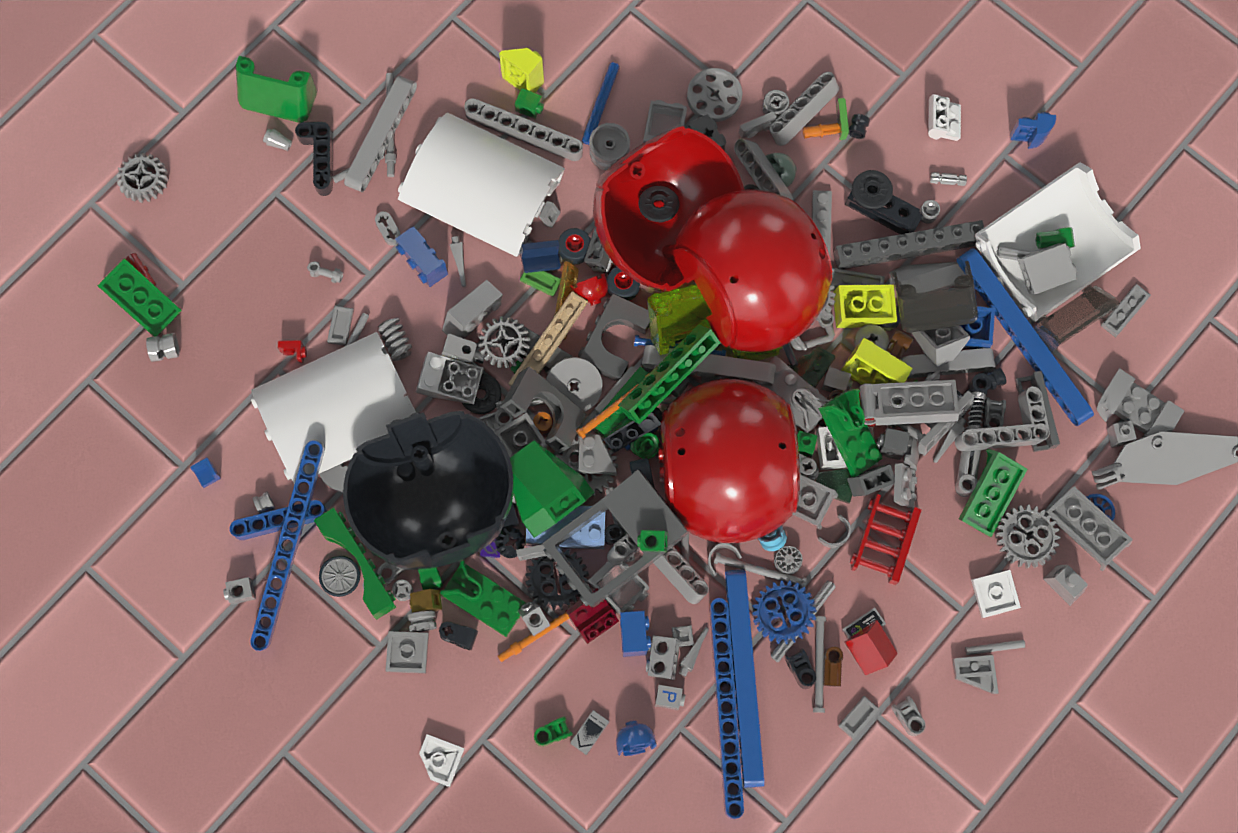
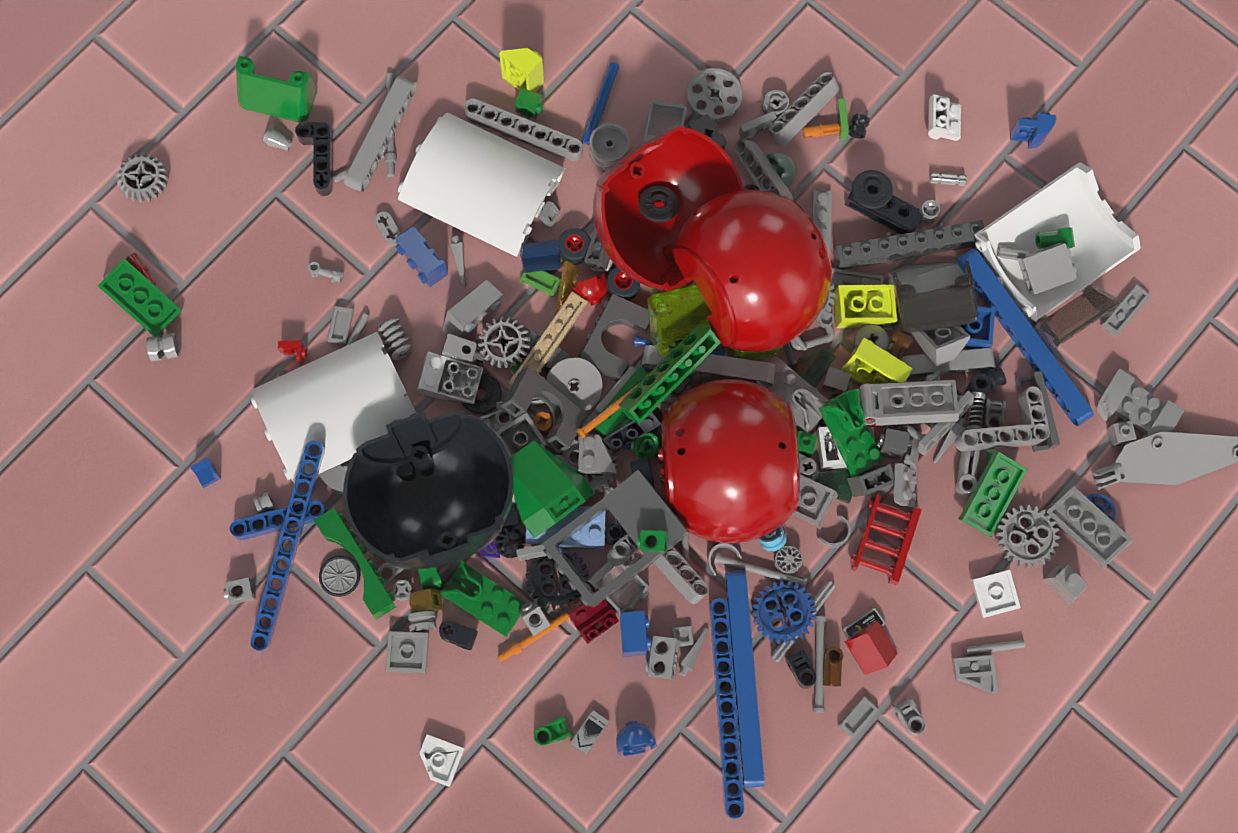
light grey brick [655,685,685,710] -> none

